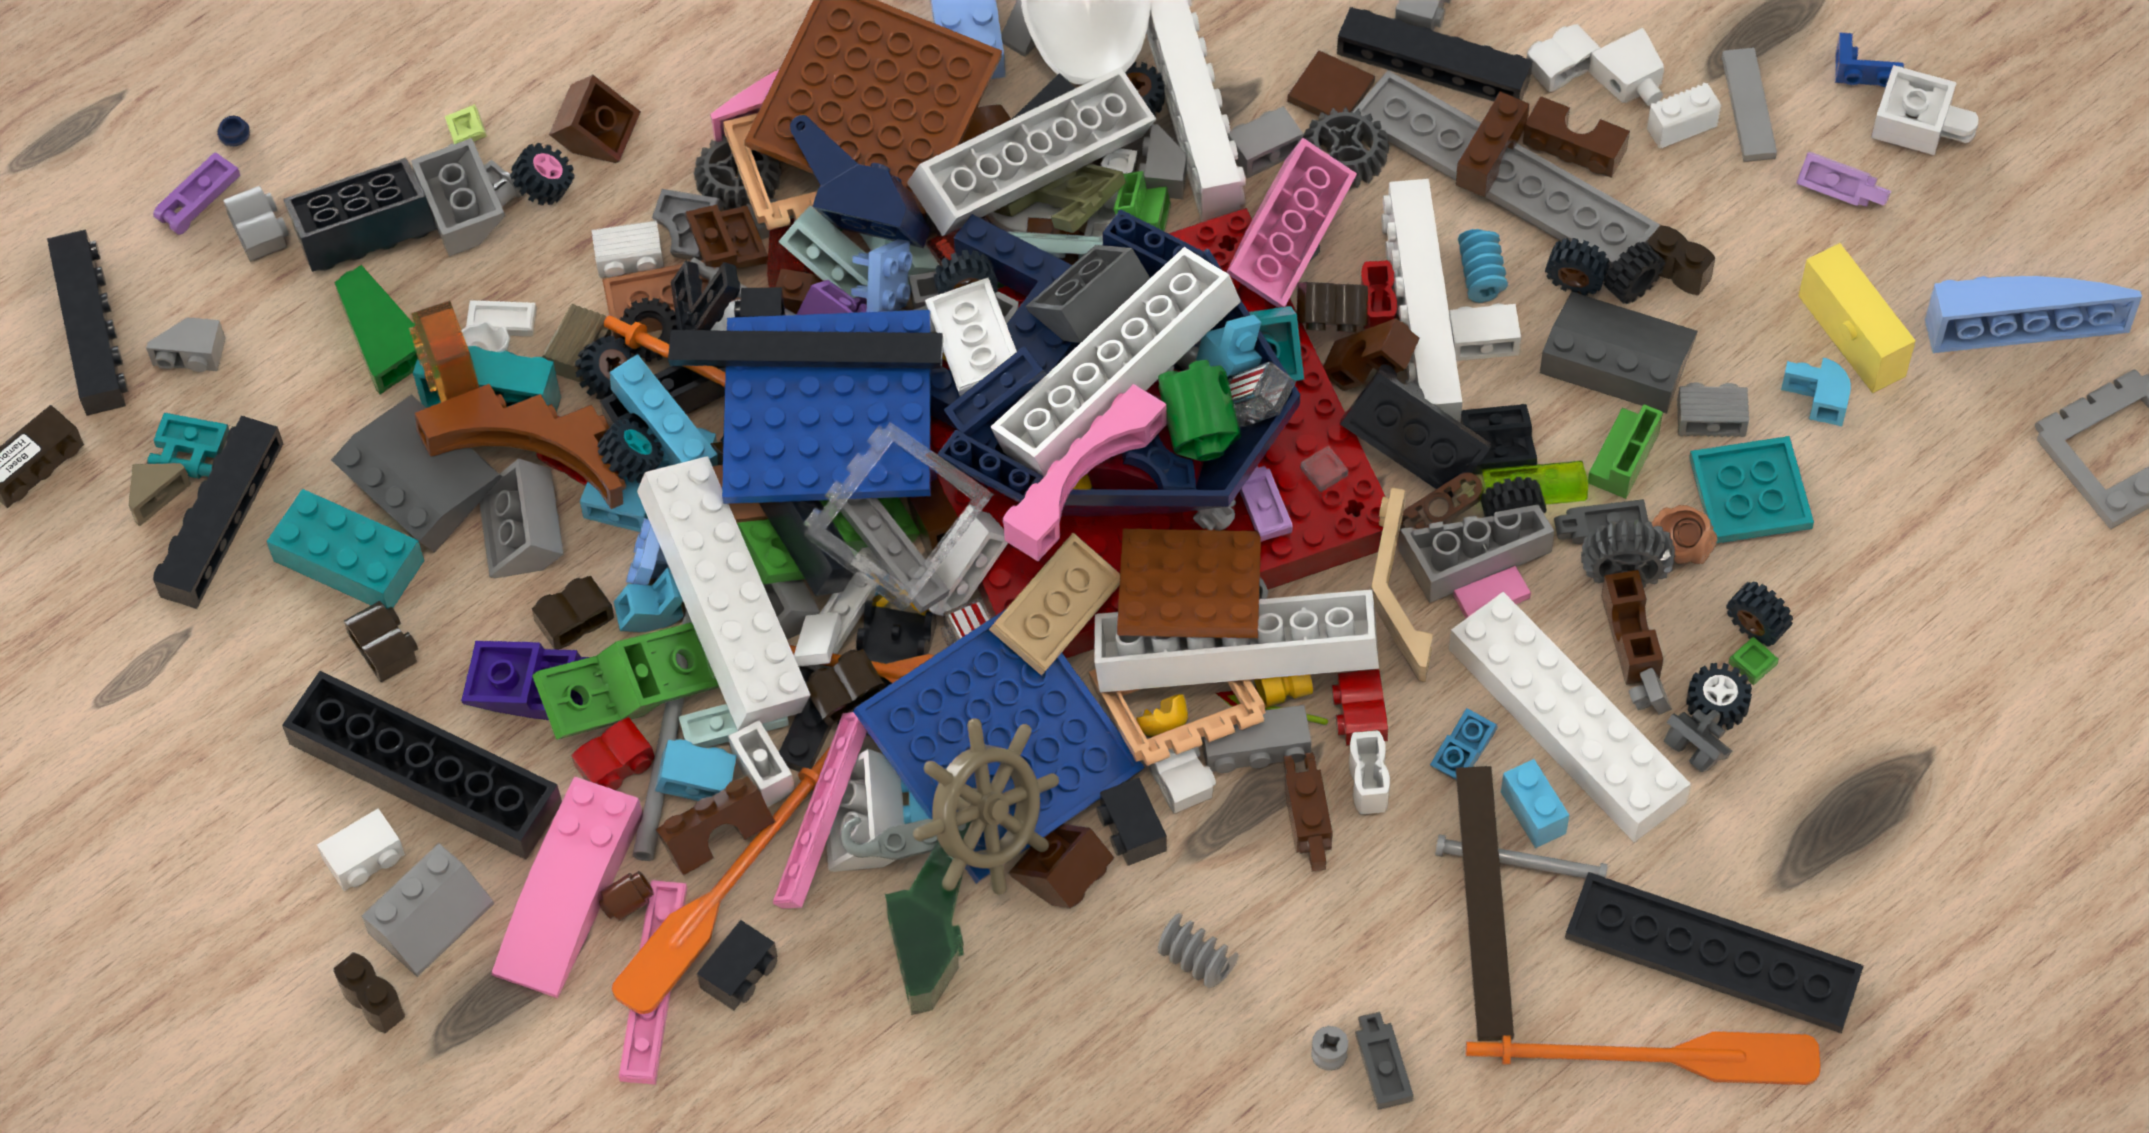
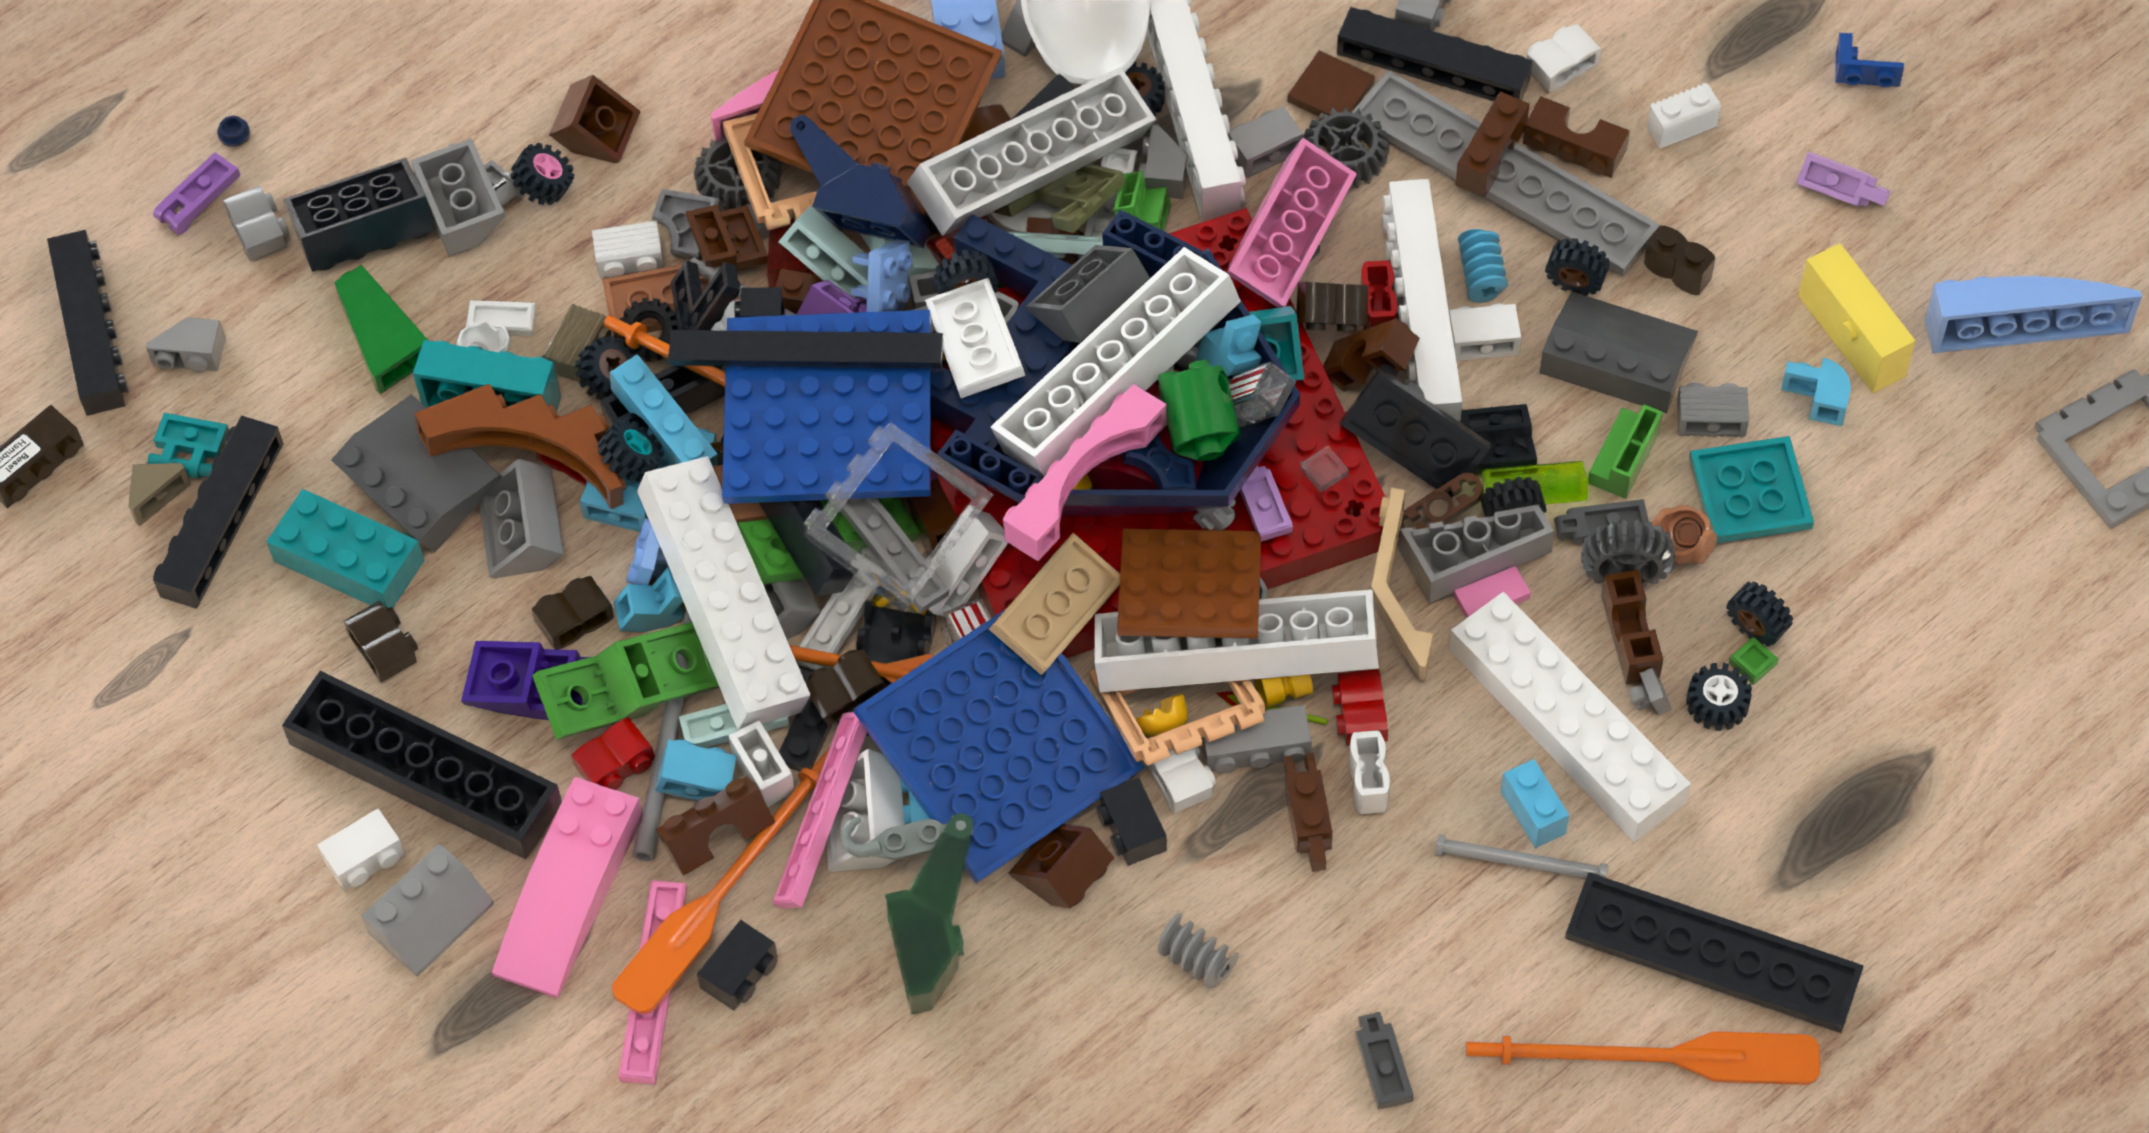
dark brown brick [333,952,405,1033] -> none
clear orange brick [409,300,479,402] -> none
yellowish green tile [445,105,487,144] -> none
reddish brown brick [599,871,654,921] -> none
white tile [794,612,842,666] -> none
dark tan piece [913,718,1059,895] -> none
dark blue plate [944,346,1047,436] -> none
light grey wheel [1311,1026,1348,1071] -> none
dark azure slope [1430,708,1498,780] -> none
dark brown tile [1456,766,1514,1041] -> none
white torso [1589,28,1664,106] -> none
black tyre [1603,241,1665,304] -> none
dark grey hips [1664,709,1732,772] -> none
light grey tile [1722,48,1777,162] -> none
white brick [1871,65,1978,155] -> none

